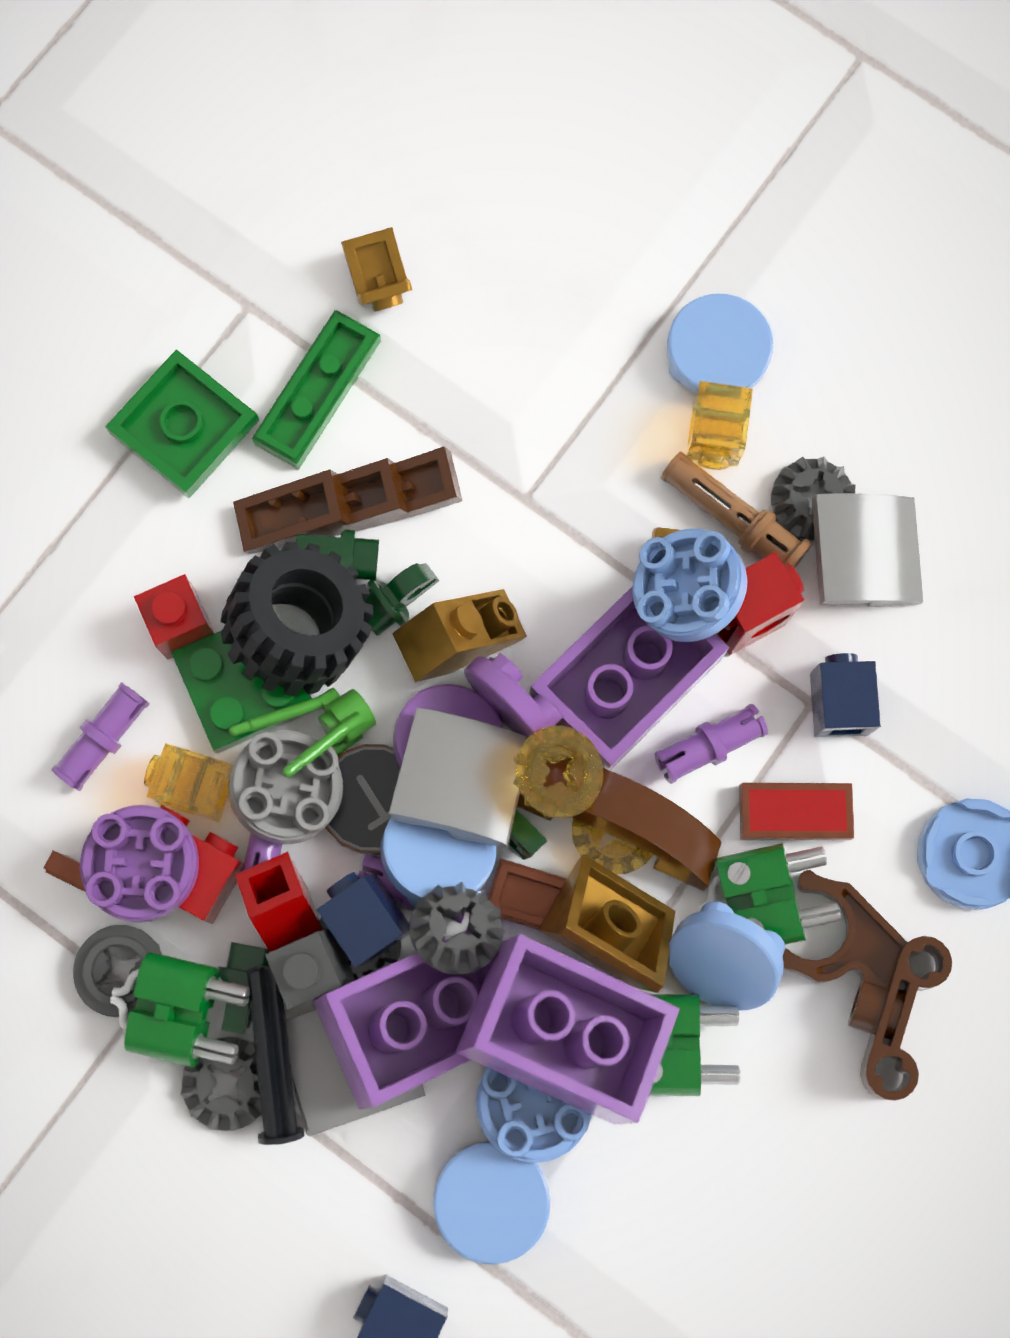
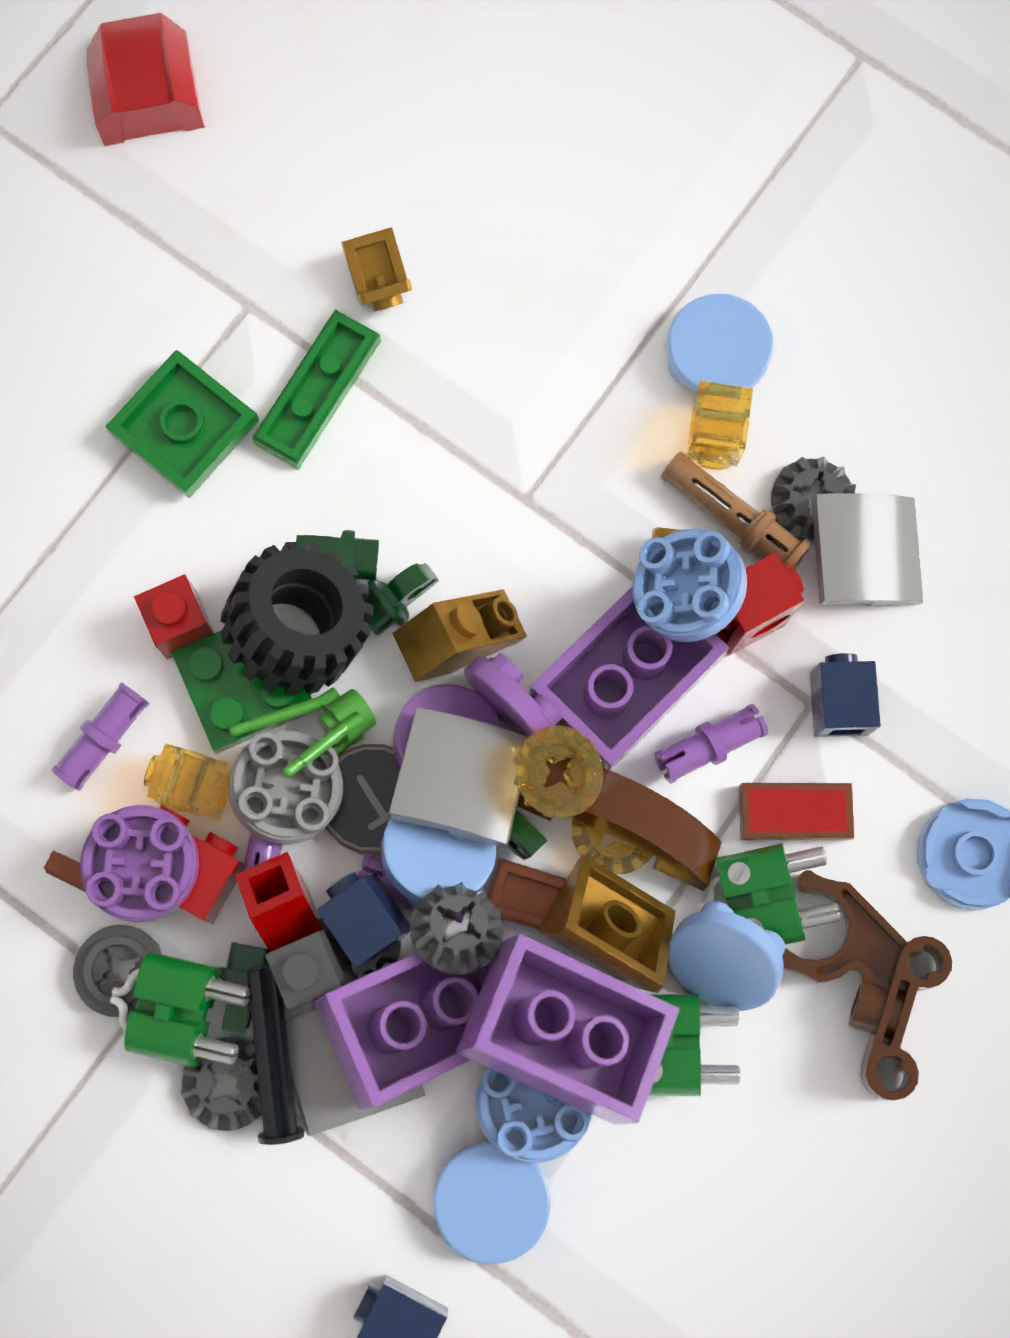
reddish brown slope [233,446,463,554] -> none
none -> red slope [86,12,205,146]

